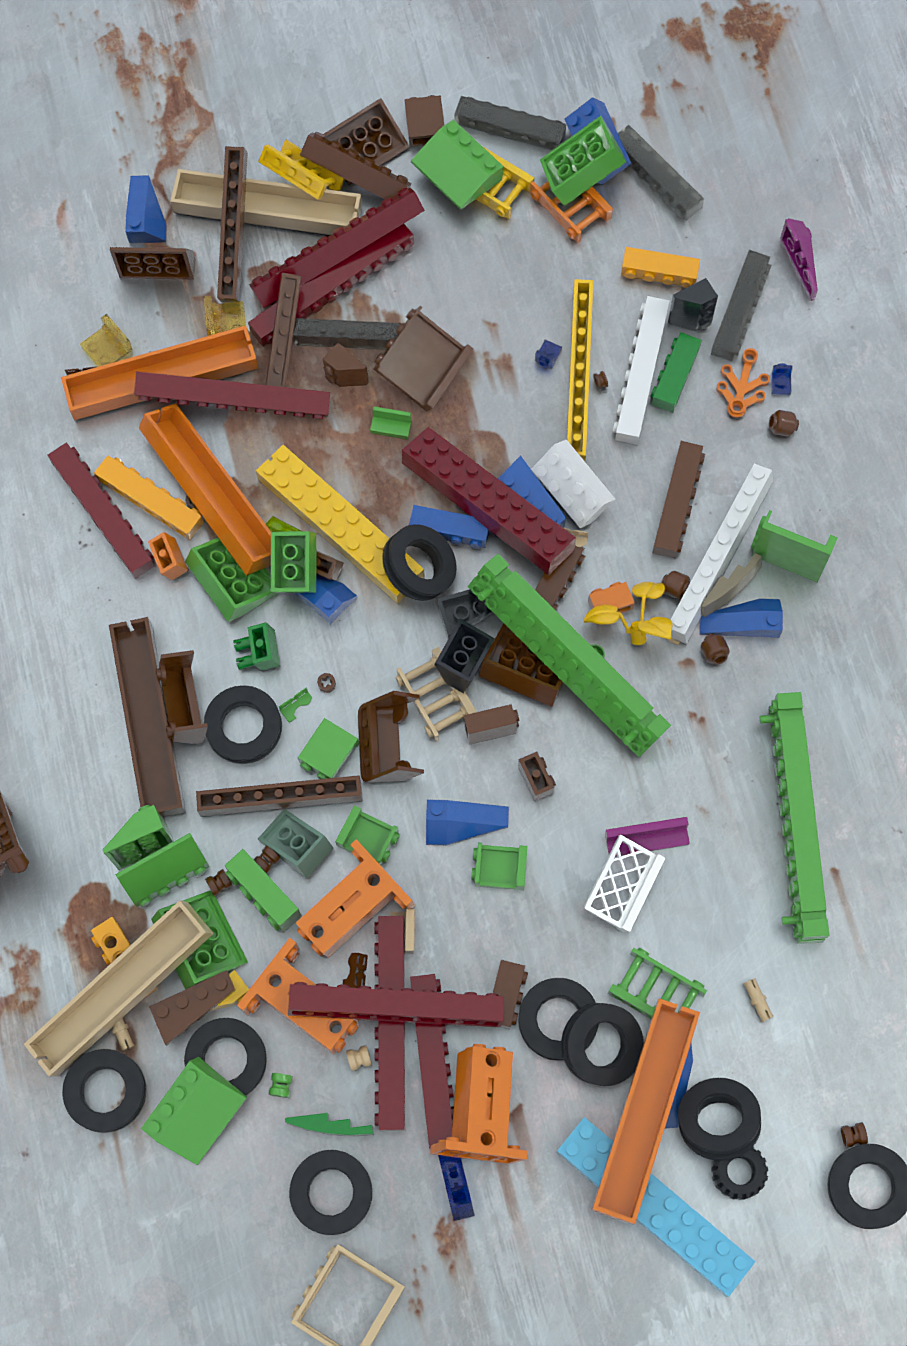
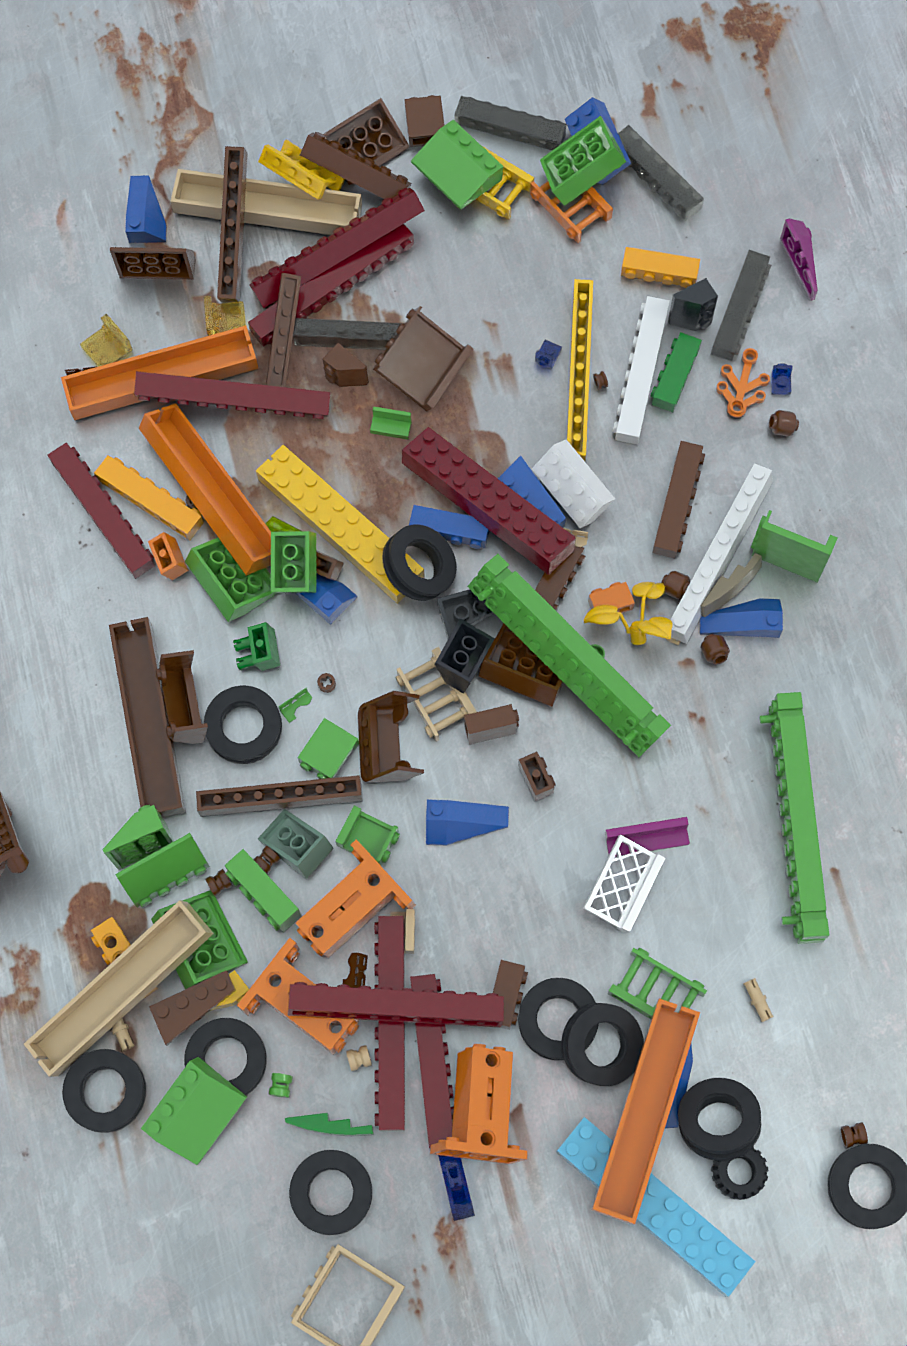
bright green panel [471,842,528,890] -> none

